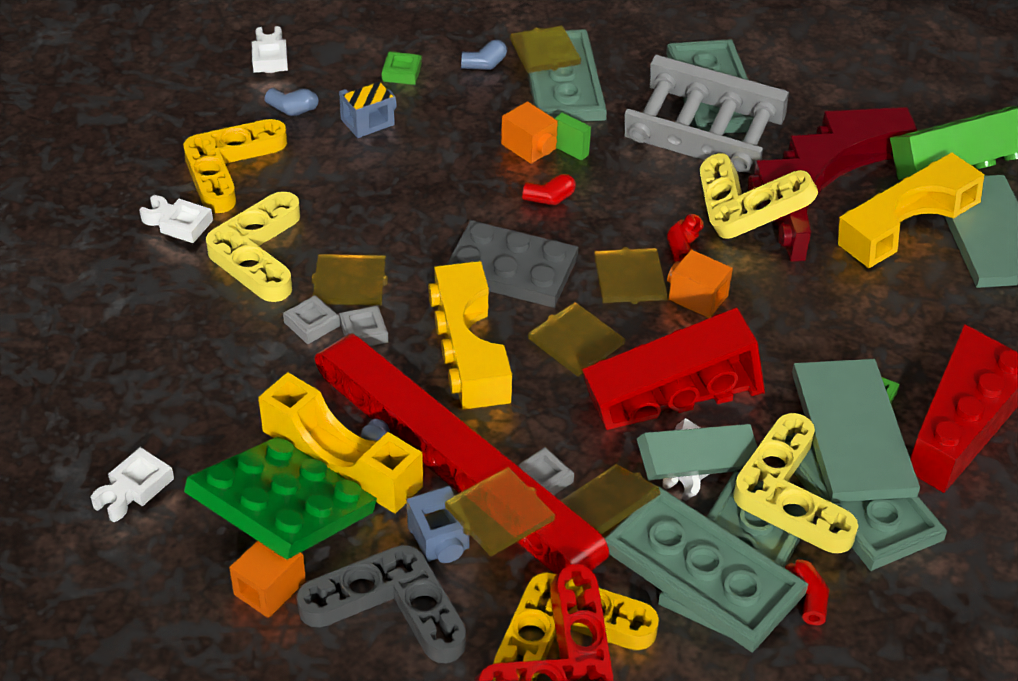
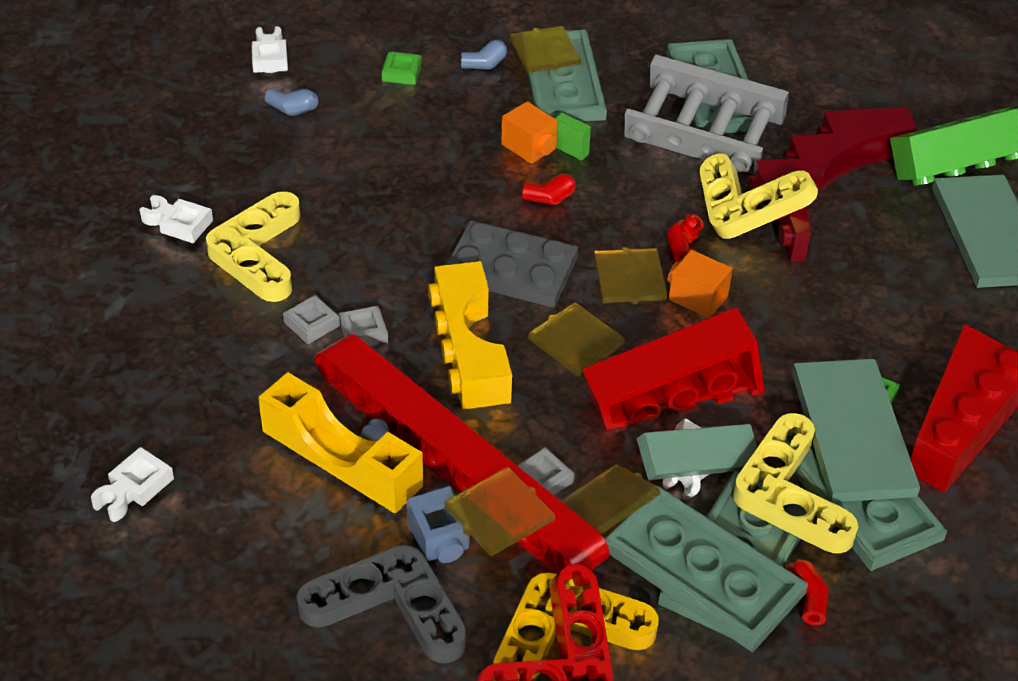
yellow beam [183,119,287,213] -> none
green plate [184,436,377,560] -> none
orange brick [229,541,306,618] -> none
clear yellow piece [312,254,388,305] -> none
sand blue brick [339,82,397,138] -> none
yellow arch [838,152,985,268] -> none

